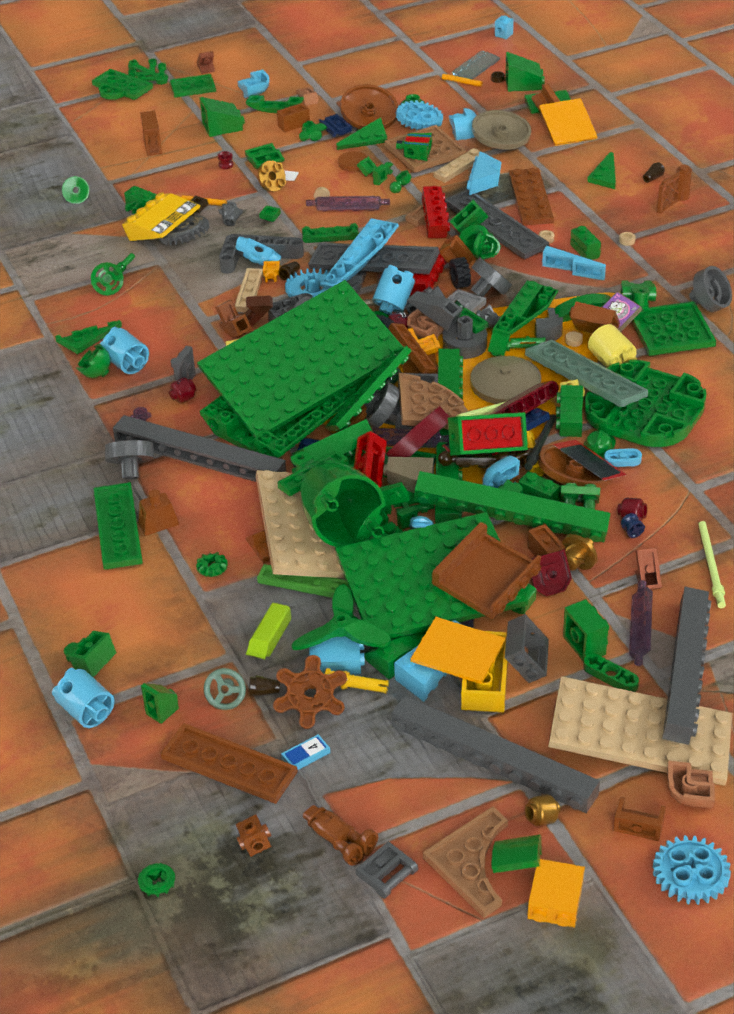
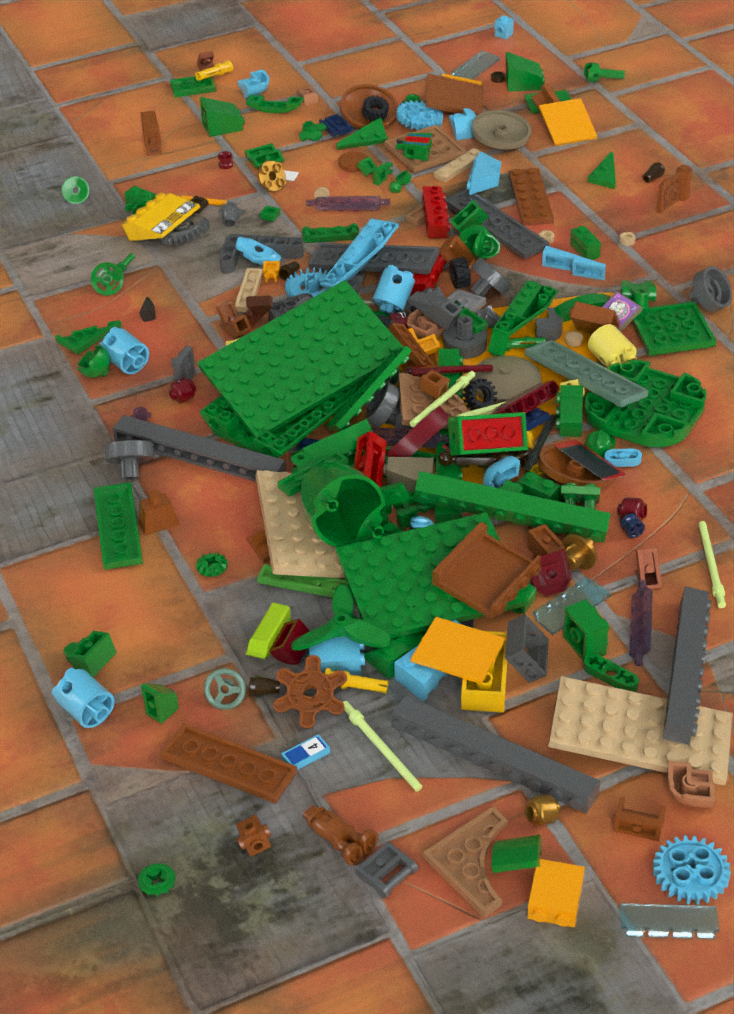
green plate [92,69,153,100] -> none
green plant [128,59,168,85] -> none
dark orange panel [277,103,310,132] -> none
none -> pearl dark grey slope [139,297,156,322]
none -> yellow pin [195,60,233,81]
none -> dark red brick [269,618,310,665]
none -> yellowish green bar [343,701,422,792]
none -> black tyre [362,95,389,122]
none -> dark red piece [406,364,493,376]
none -> yellowish green bar [410,371,475,427]
none -> dark orange brick [419,370,450,401]
none -> dark orange tile [425,74,483,115]
none -> black tyre [462,378,497,411]
none -> clear light blue windscreen [533,577,611,635]
none -> green piece [584,62,625,82]
none -> clear light blue windscreen [620,903,719,939]

